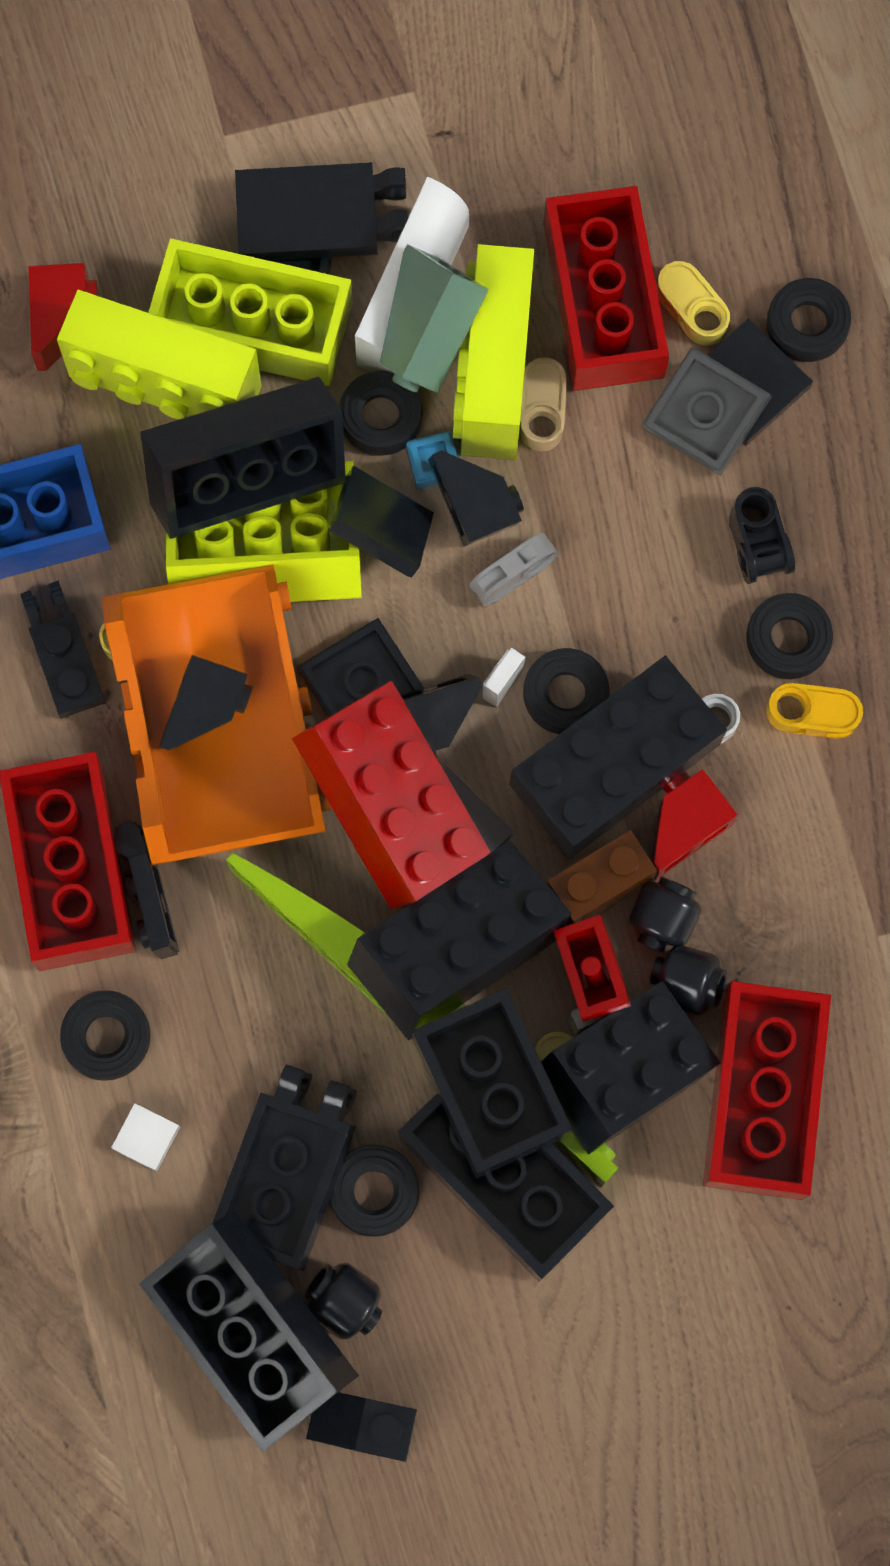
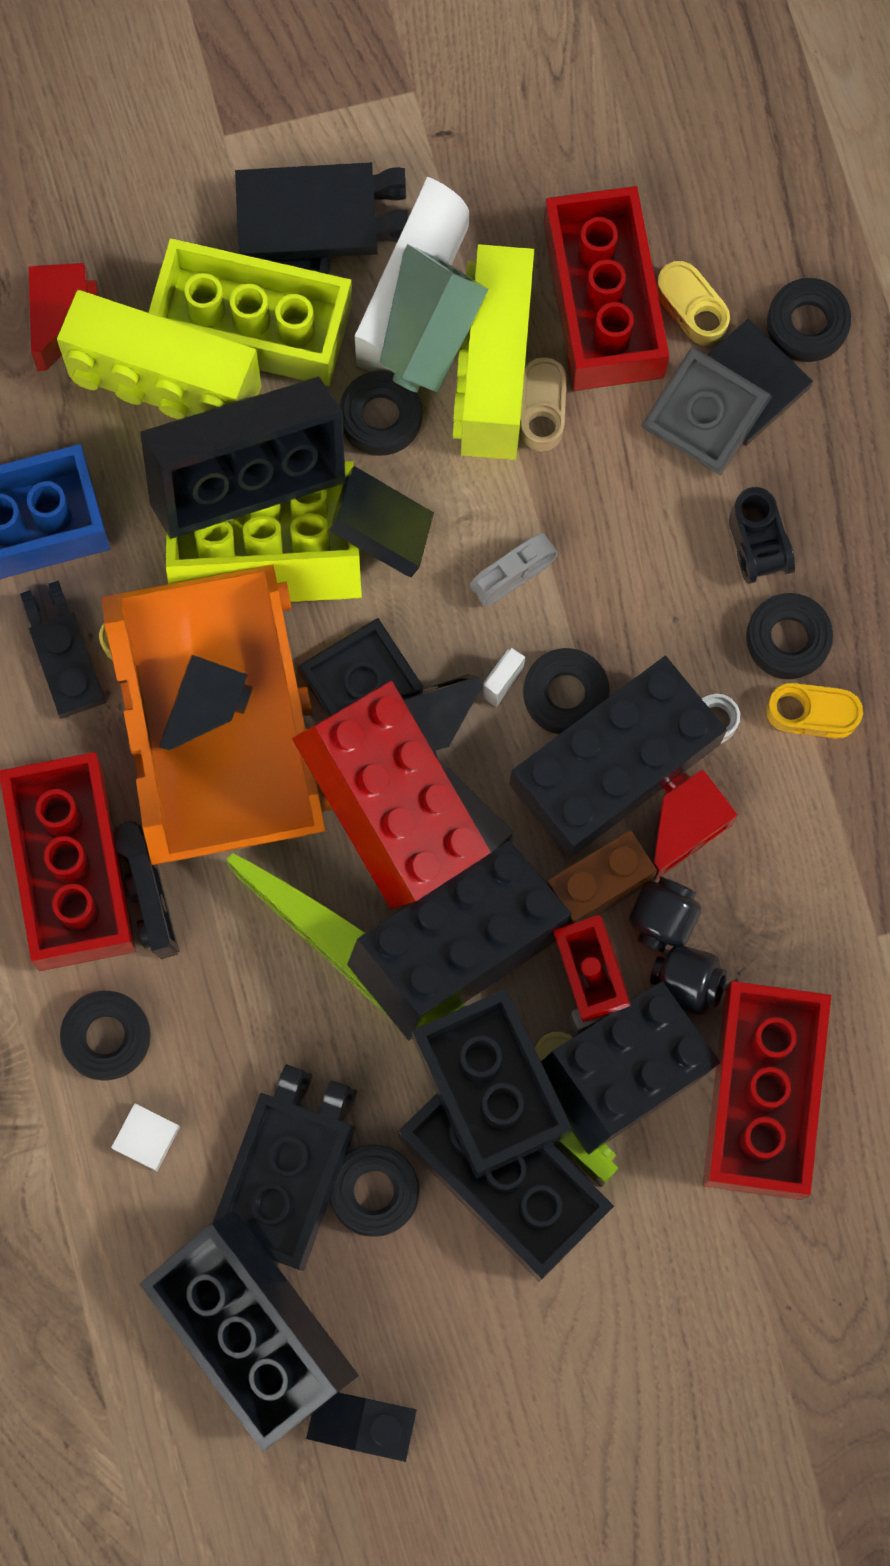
black head [305,1263,382,1340] -> none
dark azure tile [406,431,458,490] -> none
black slope [428,450,524,547] -> none

